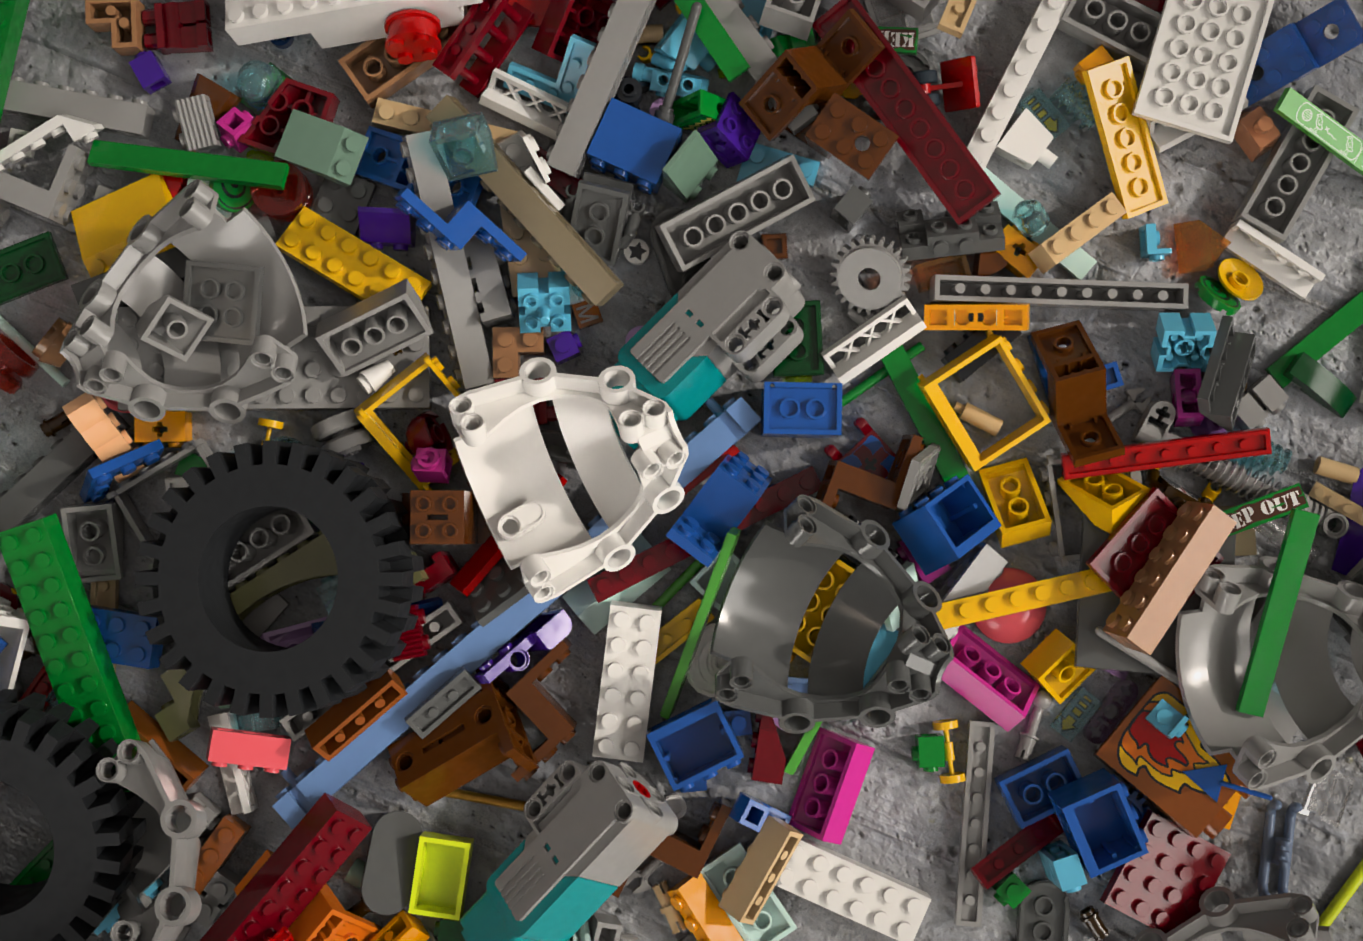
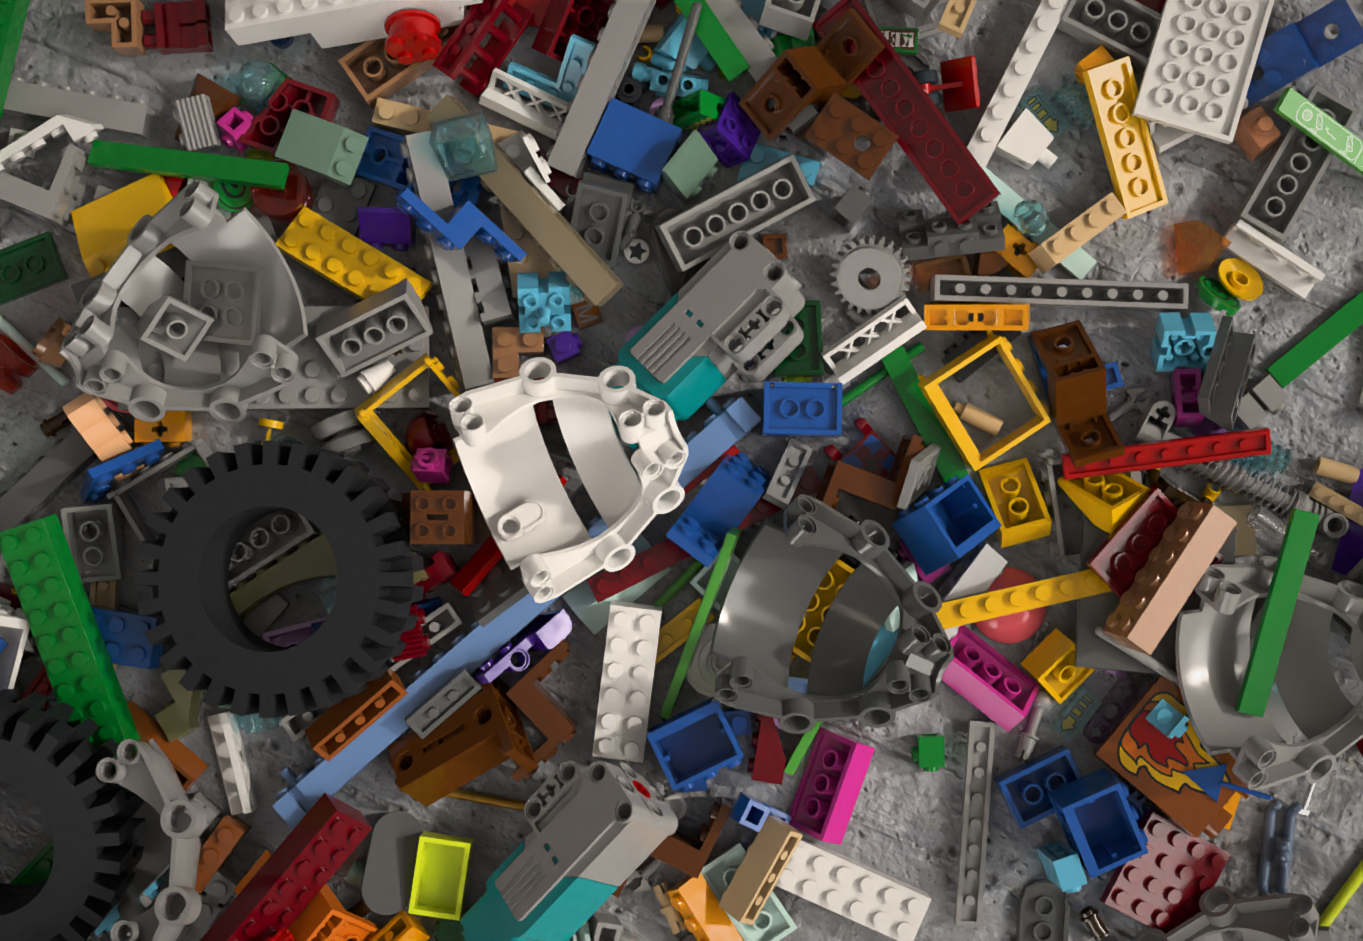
dark purple brick [129,50,172,95] -> none
coral brick [206,726,292,773] -> none
yellow wheel [932,719,966,784] -> none
dark red plate [970,813,1063,891] -> none
green brick [991,871,1032,909] -> none
medium azure bracket [1139,224,1172,262] -> none
tile [1223,483,1309,537] -> none
dark green slope [1283,352,1357,419] -> none
none -> light grey plate [762,437,813,509]

